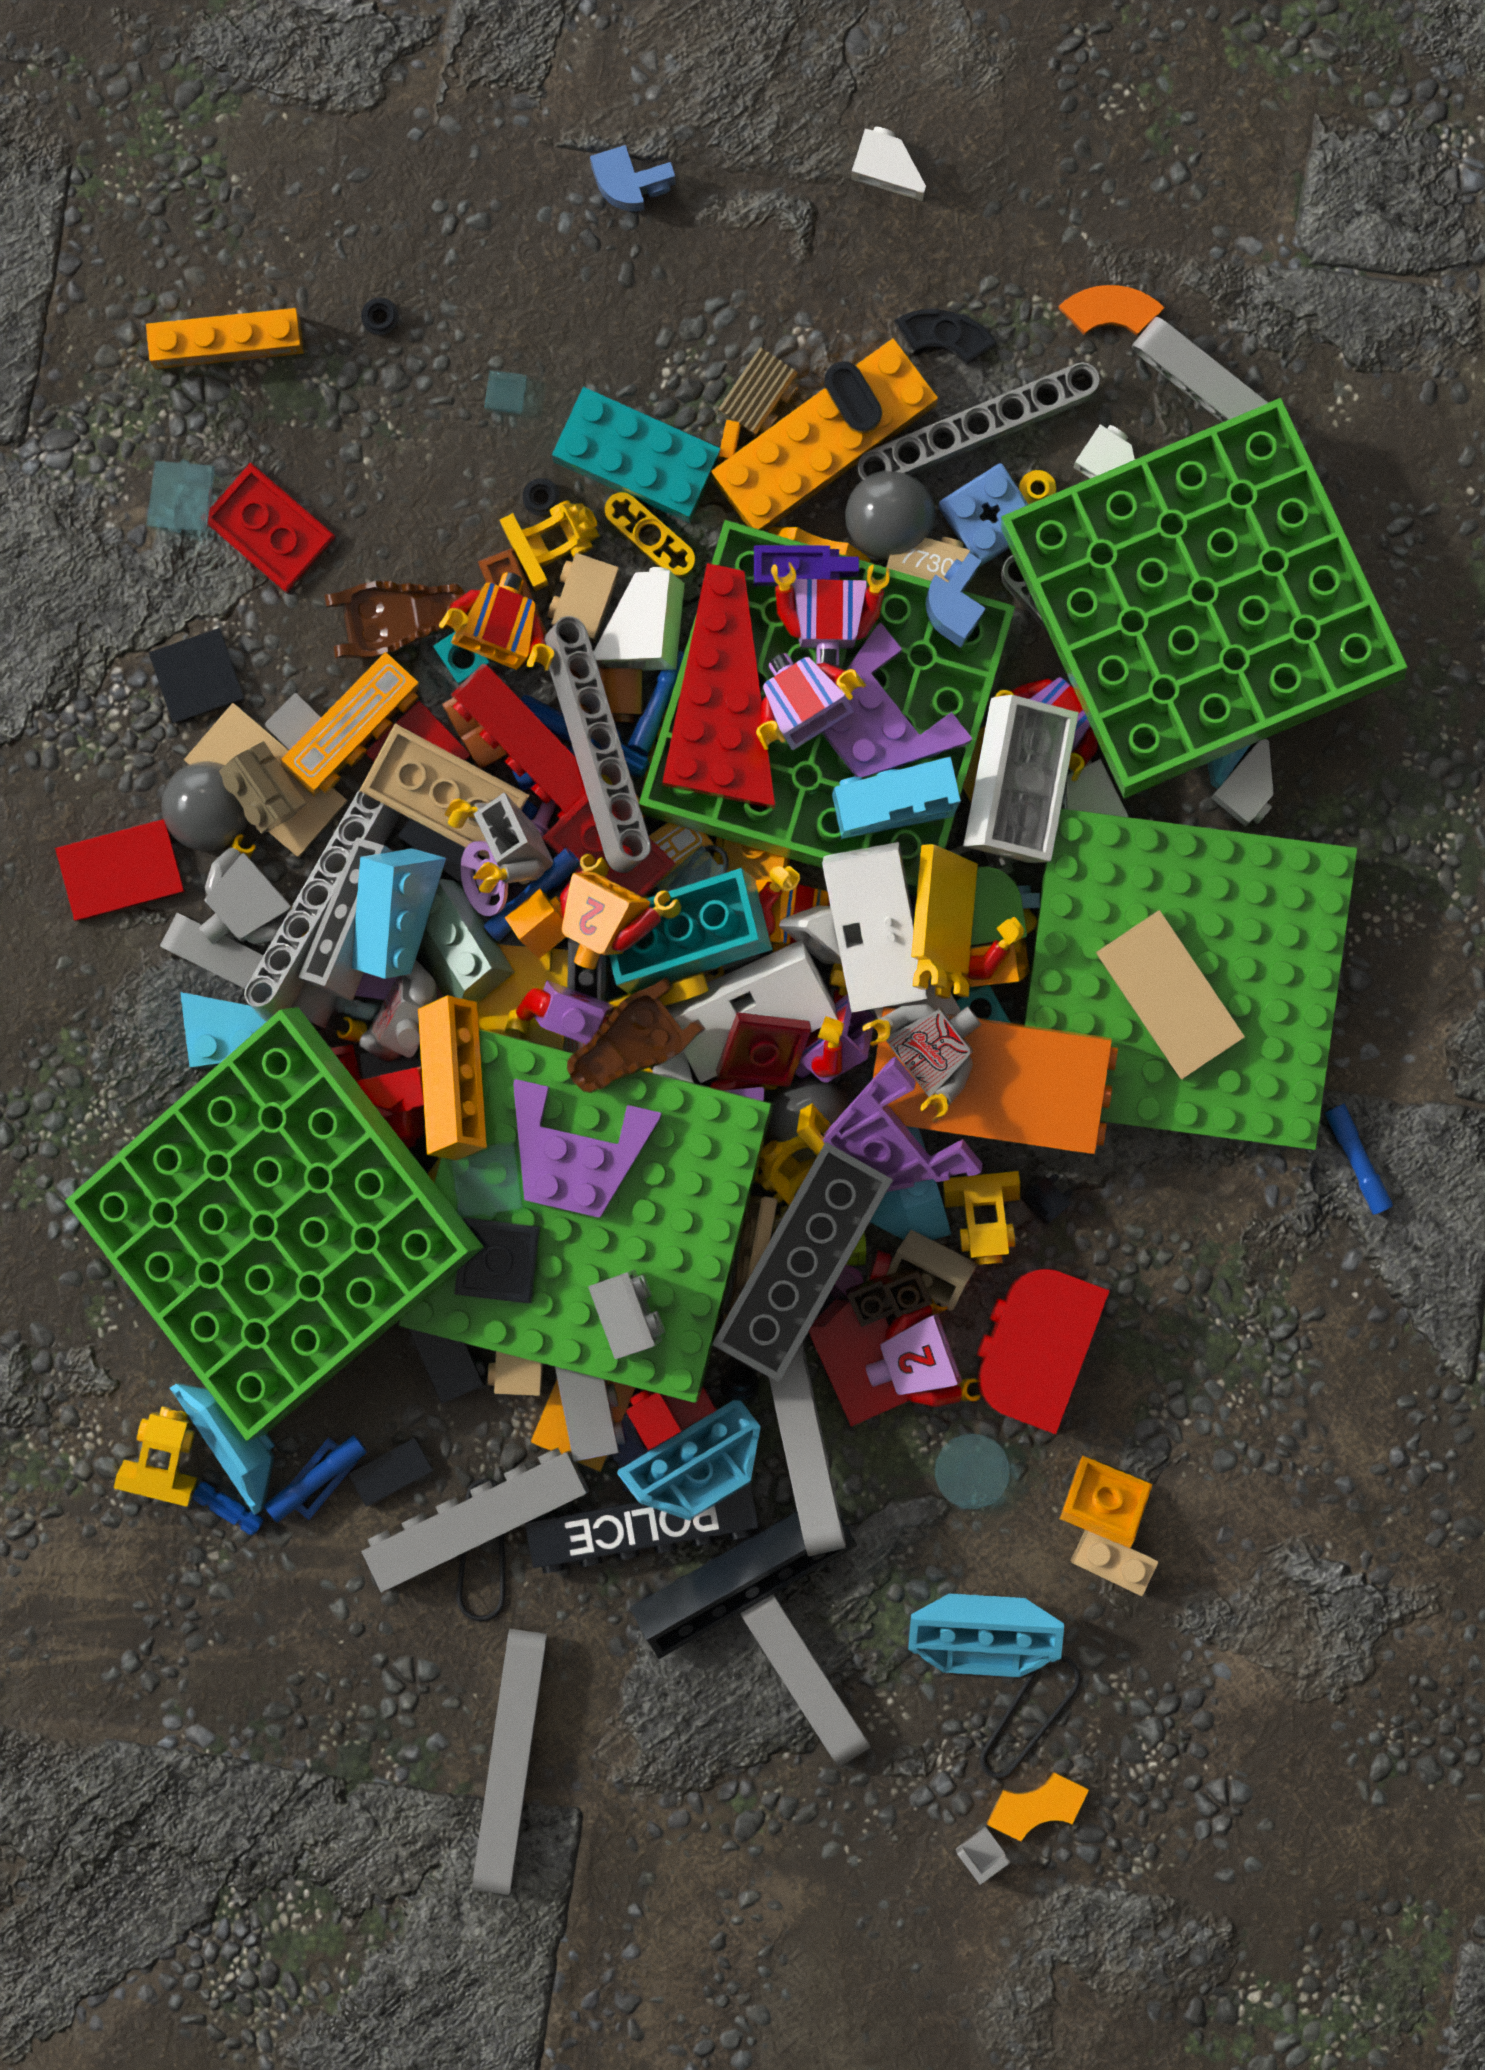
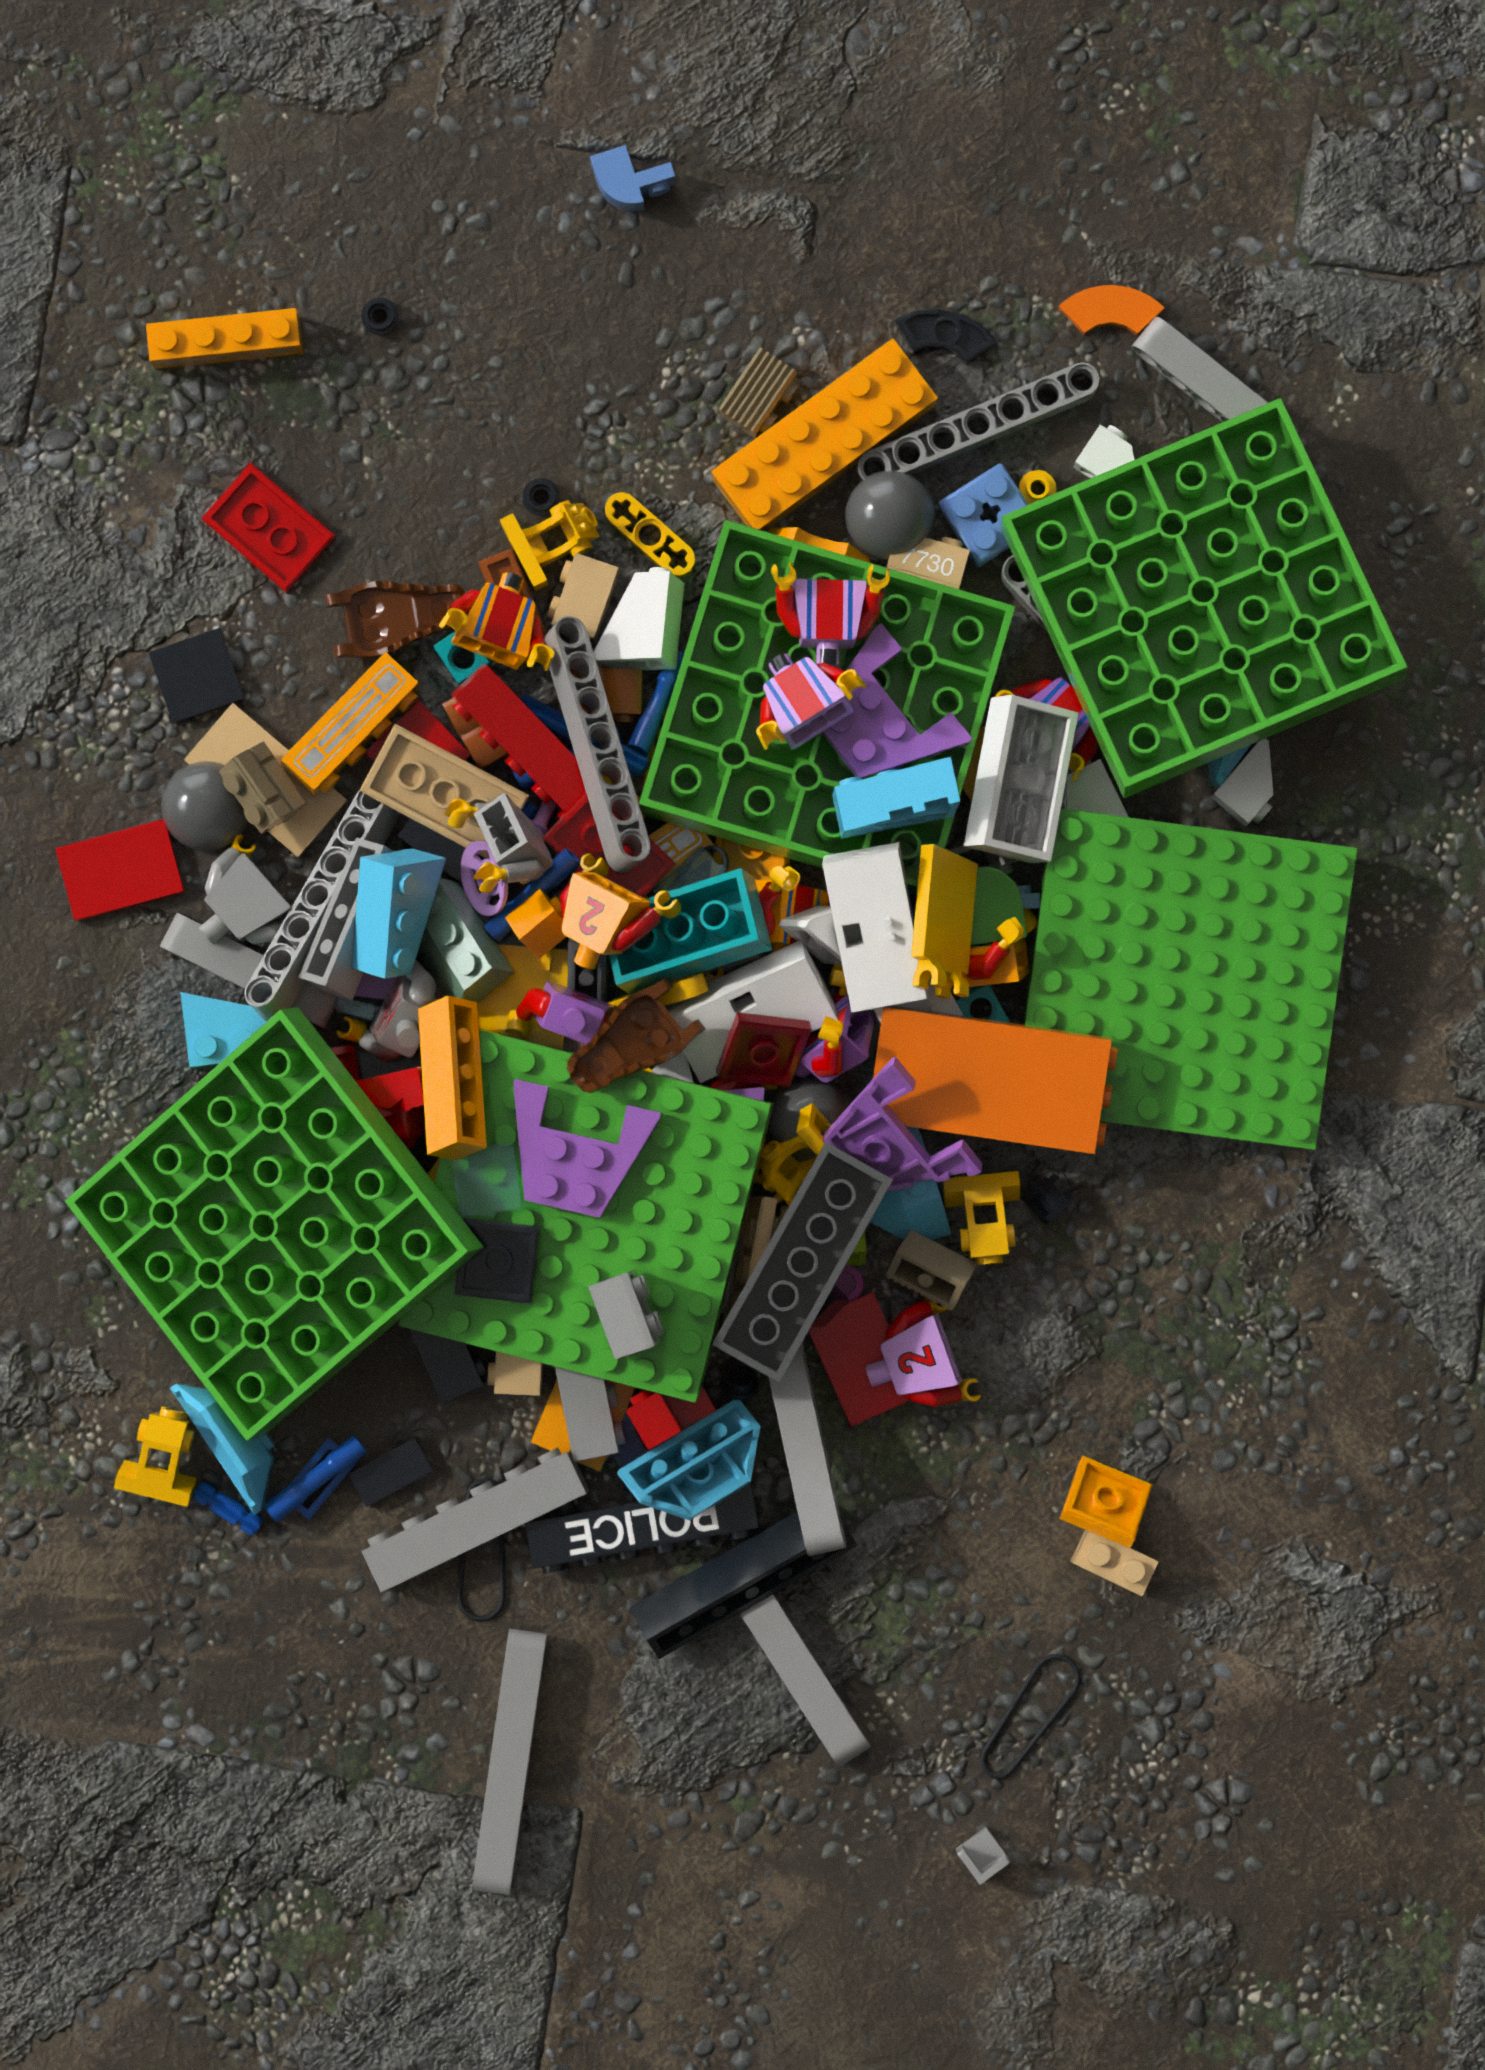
clear light blue piece [146,459,215,533] -> none
light grey panel [265,692,321,750] -> none
clear light blue tile [484,370,527,414] -> none
teal brick [552,387,721,524] -> none
red wing [662,563,775,809] -> none
light orange tile [718,419,741,463] -> none
dark purple hinge [754,545,859,586] -> none
black tile [824,361,882,434] -> none
dark brown slope [846,1269,933,1327] -> none
white slope [851,127,926,201] -> none
light grey torso [863,1004,982,1122] -> none
red tile [867,1250,892,1281] -> none
medium azure wedge [908,1594,1064,1677] -> none
medium blue brick [926,553,986,648] -> none
clear light blue tile [934,1433,1010,1509] -> none
red brick [976,1269,1109,1434] -> none
light orange tile [986,1772,1089,1842] -> none
tan tile [1095,910,1245,1079] -> none
blue piece [1324,1103,1394,1215] -> none

